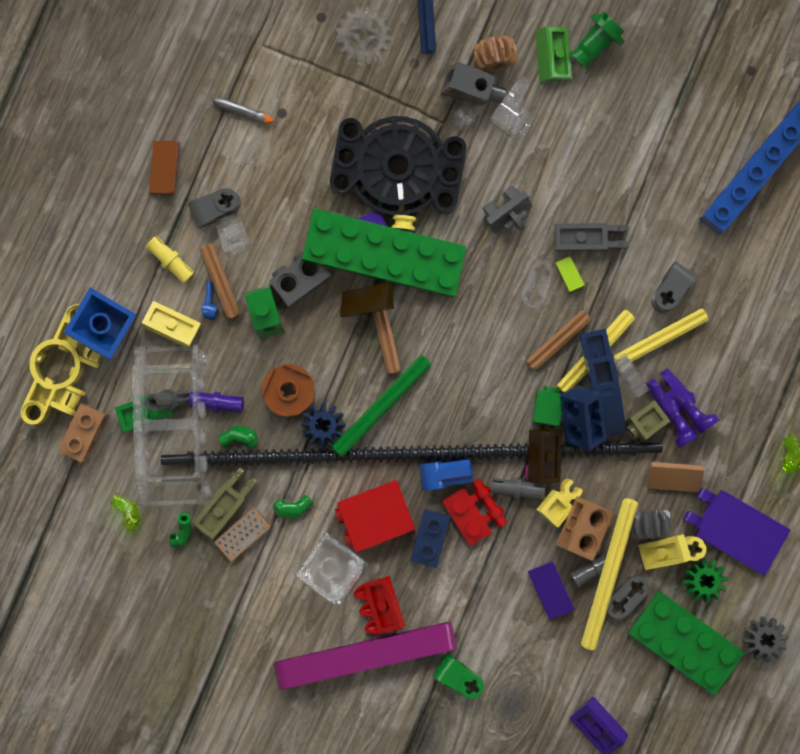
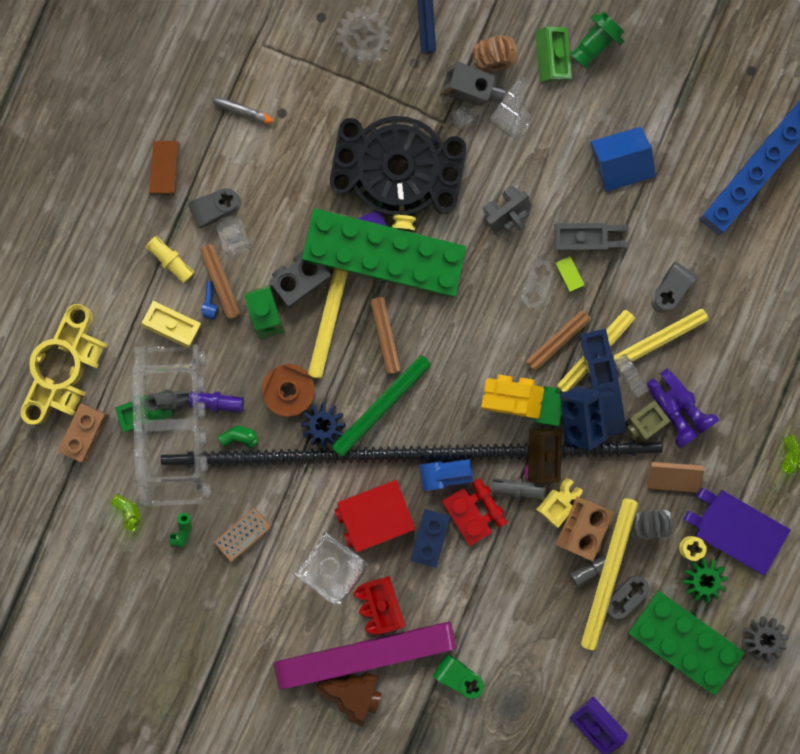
blue slope [63,287,136,360] -> none
olive hinge [192,467,258,540] -> none
green arm [273,494,314,519] -> none
dark brown slope [340,283,394,318] -> none
dark purple slope [528,560,575,620] -> none
light yellow plate [638,534,692,570] -> none
none -> light yellow axle [308,269,348,378]
none -> reddish brown rock [316,673,382,727]
none -> yellow brick [481,374,544,419]
none -> blue slope [590,127,656,192]

